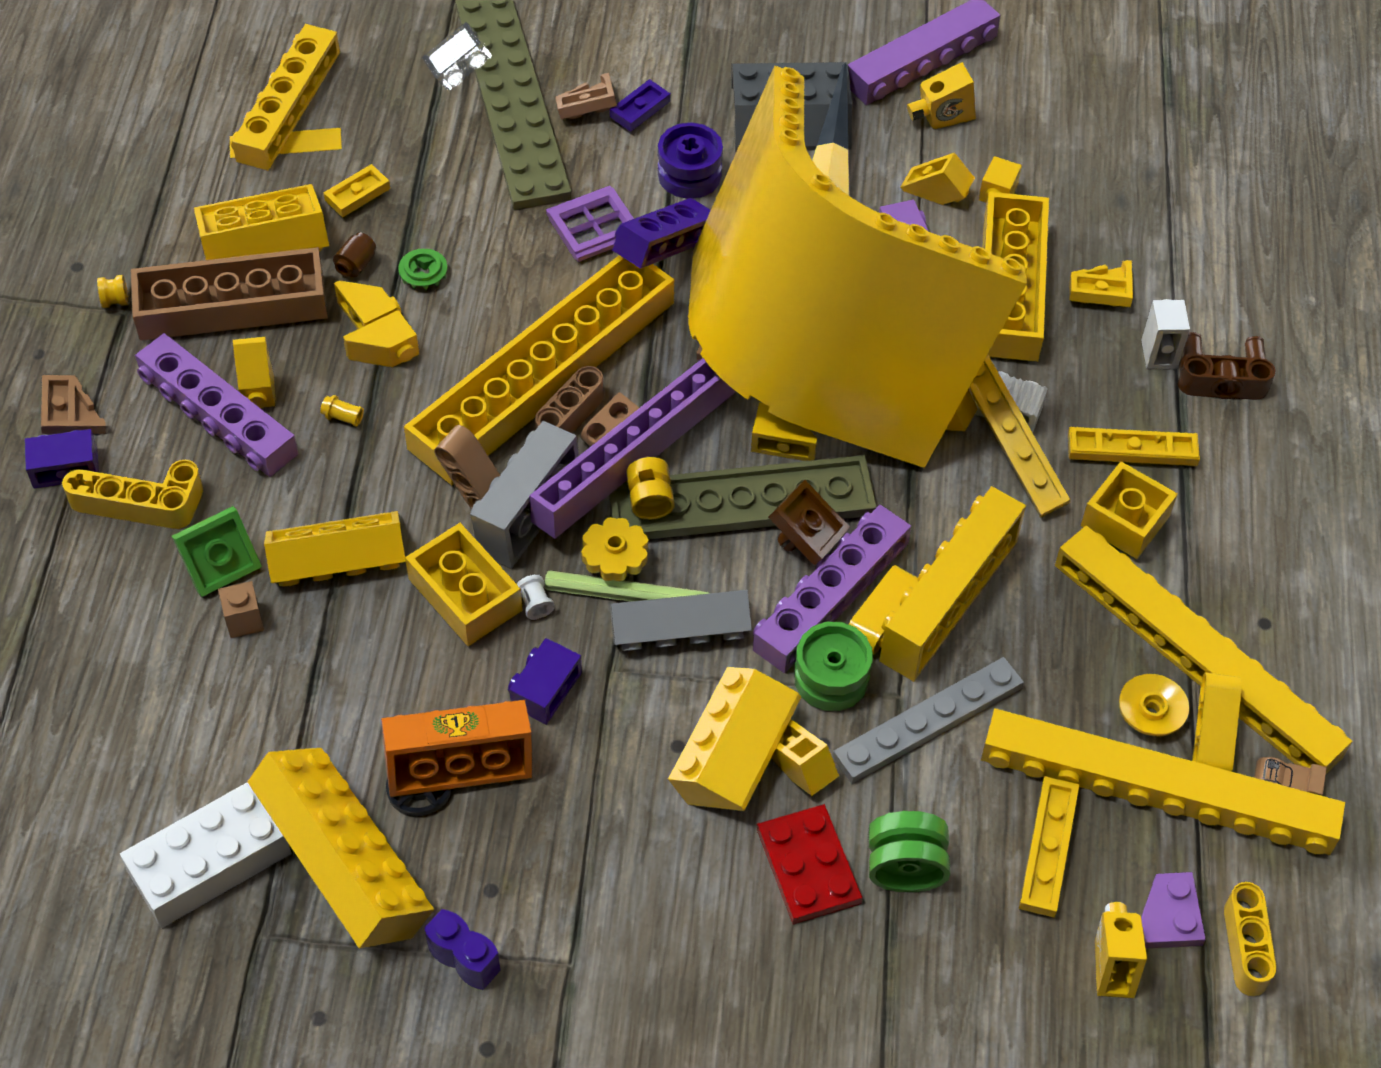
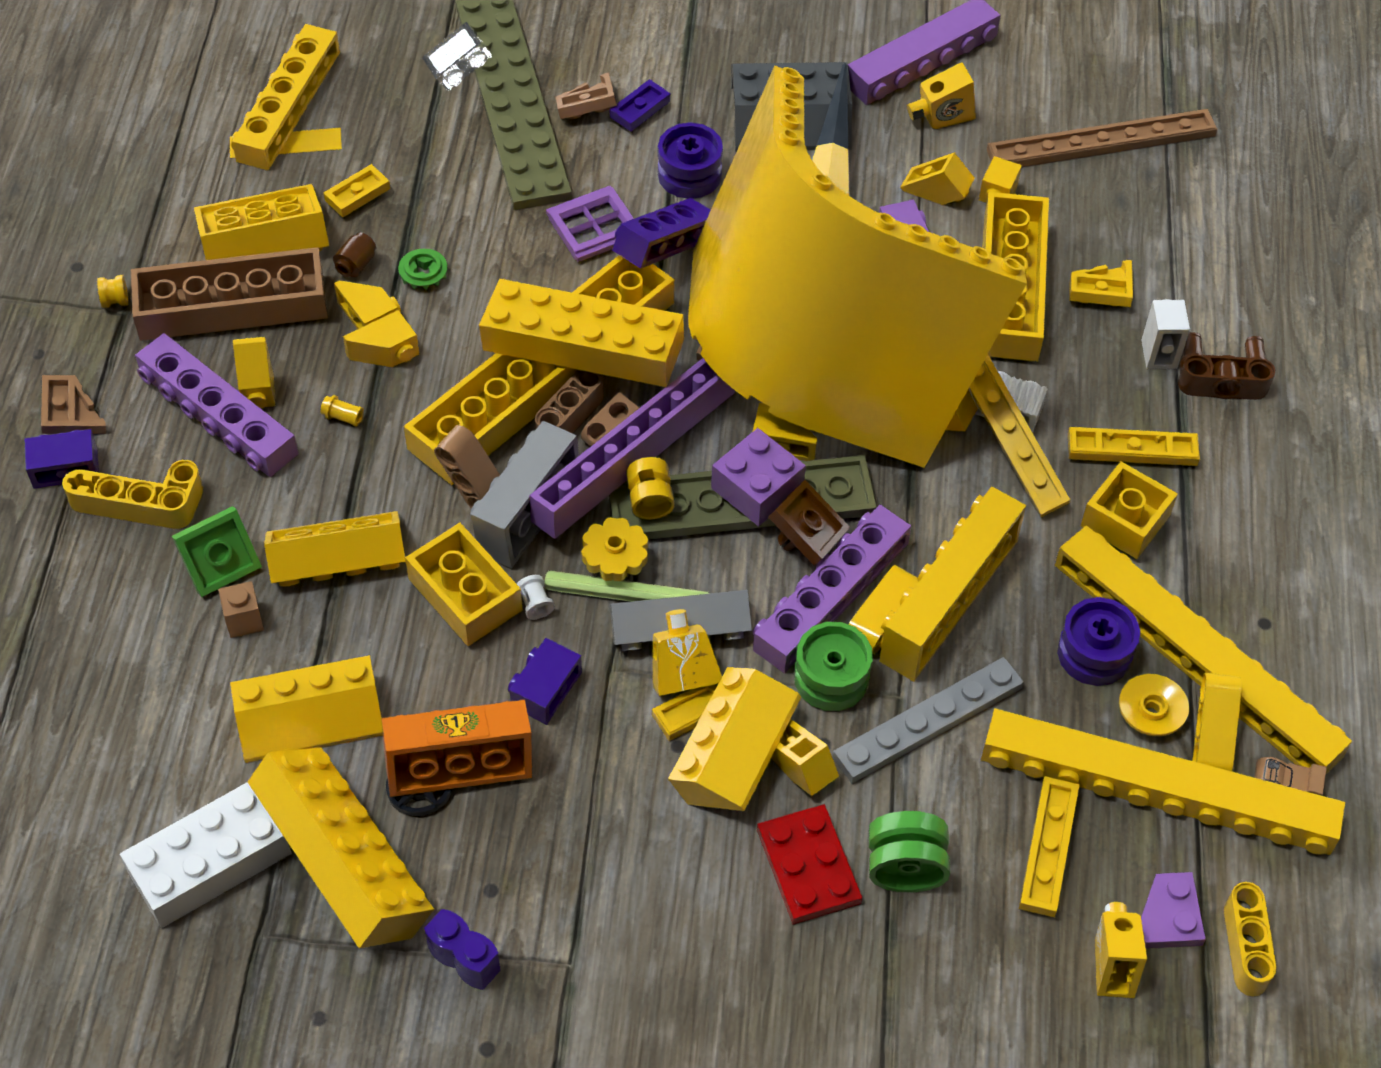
none -> yellow slope [230,655,383,763]
none -> yellow brick [479,279,684,387]
none -> yellow tile [652,684,717,741]
none -> yellow torso [653,609,722,696]
none -> medium lavender brick [711,428,806,527]
none -> medium nougat tile [987,109,1218,167]
none -> dark purple wheel [1057,597,1140,686]

